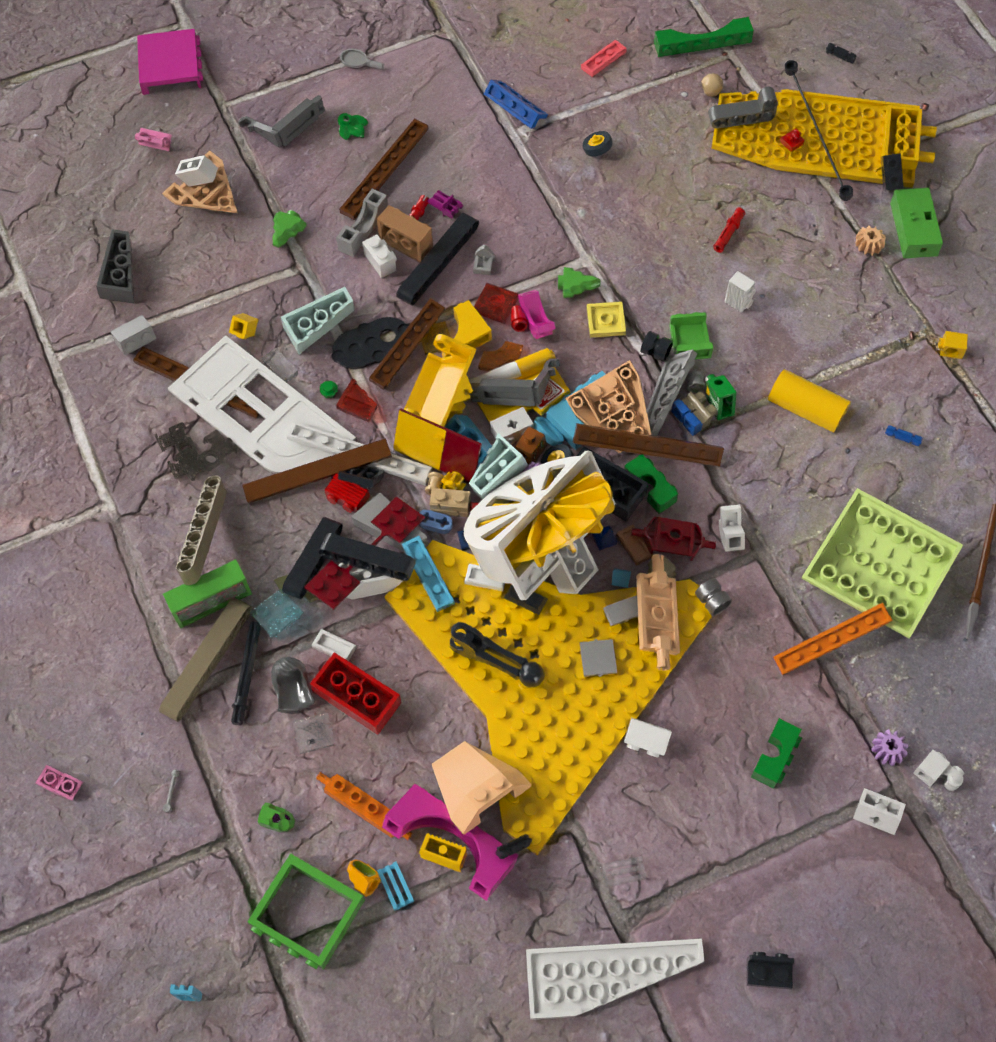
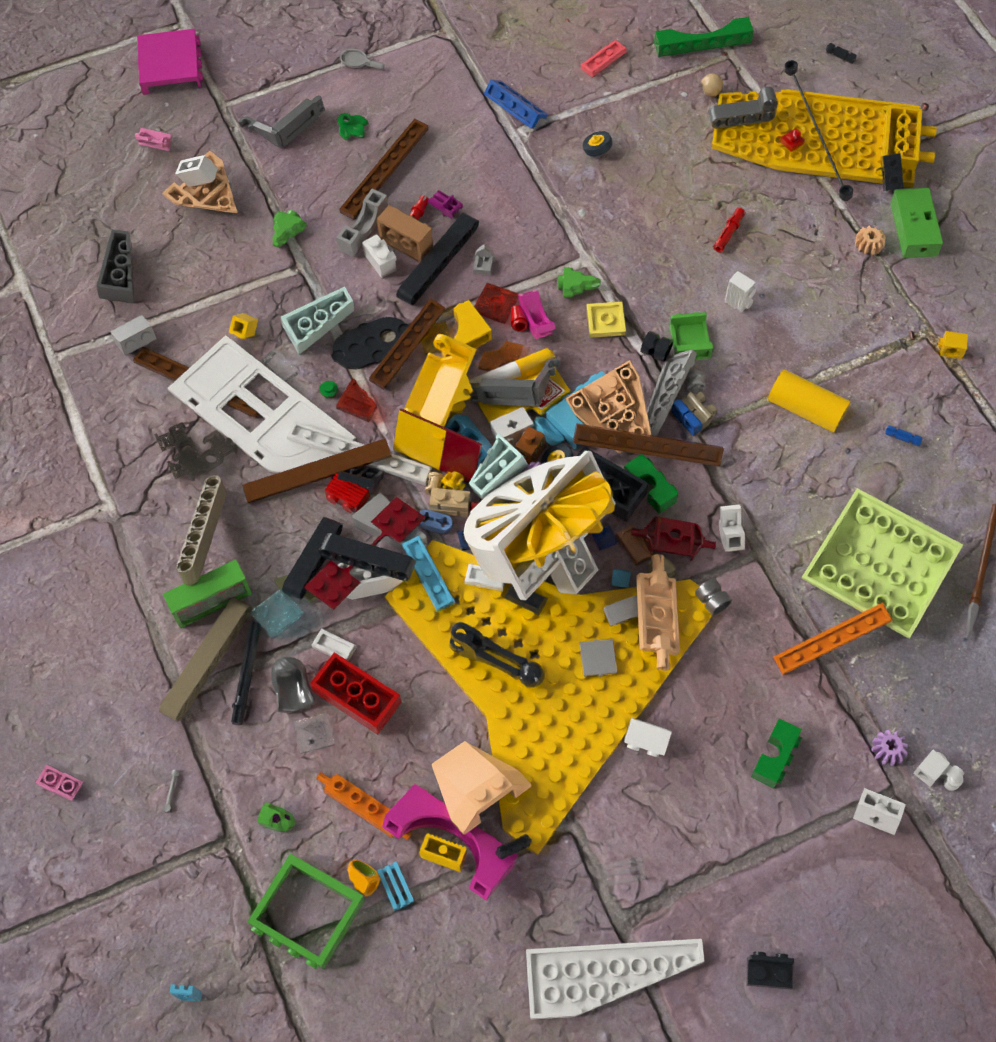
green torso [705,374,737,420] -> none

